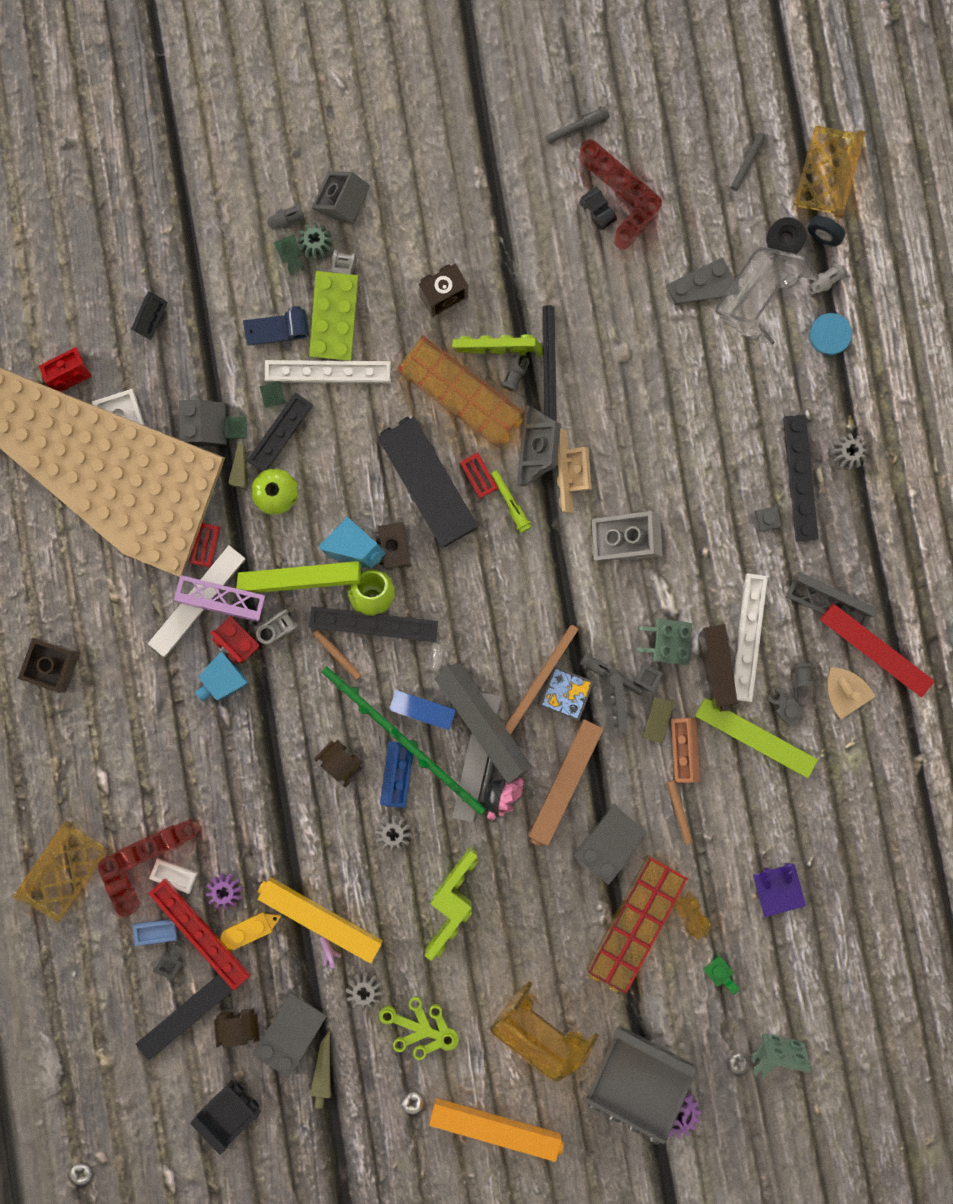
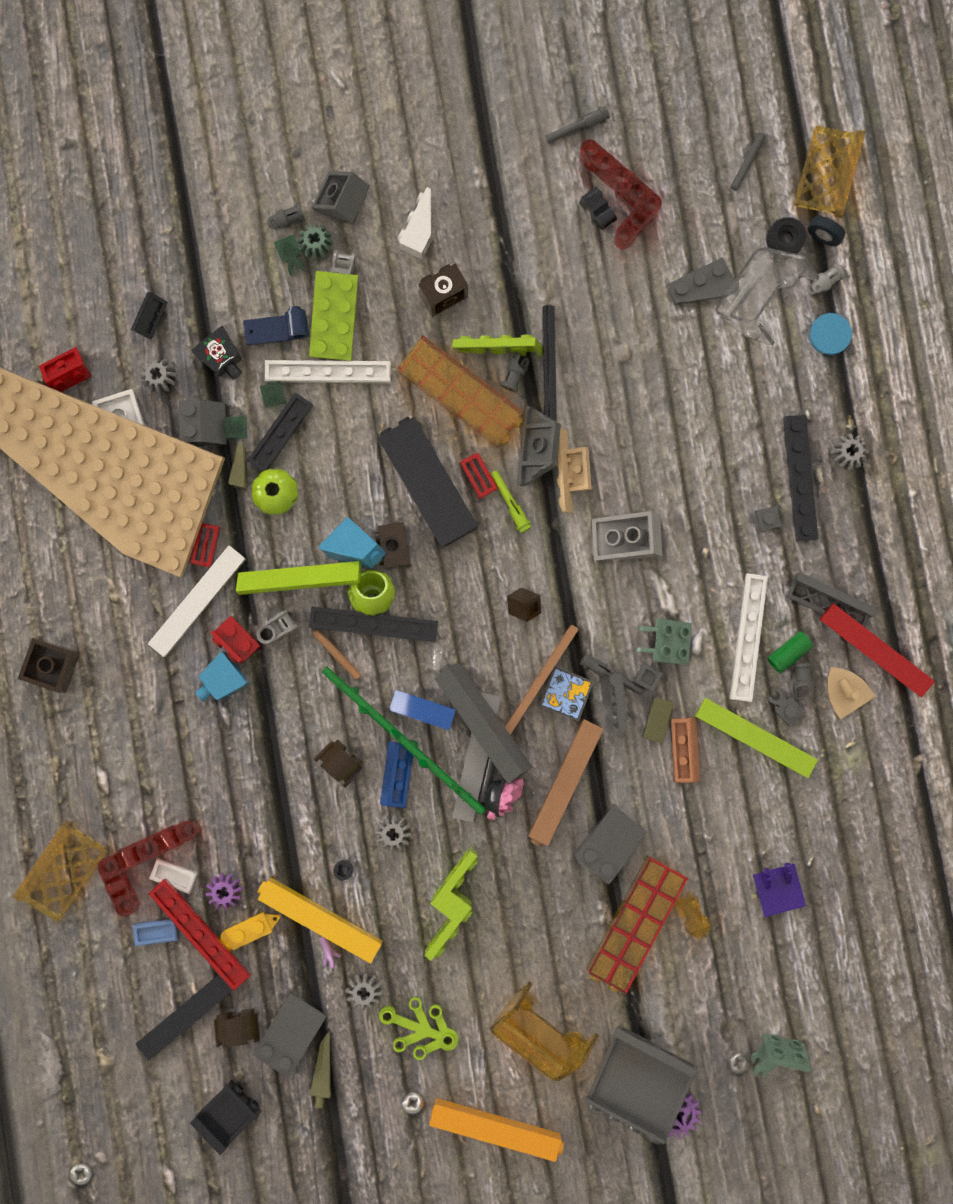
dark grey plate [153,938,185,979] -> none
lavender fence [174,575,265,622] -> none
medium nougat piece [666,780,693,844] -> none
dark brown slope [698,624,738,712] -> none
green plate [703,955,740,995] -> none
none -> light grey gear [140,357,177,394]
none -> black torso [191,326,242,380]
none -> black bush [333,860,353,880]
none -> white slope [398,187,432,260]
none -> dark brown panel [507,588,541,622]
none -> green pin [767,631,814,674]

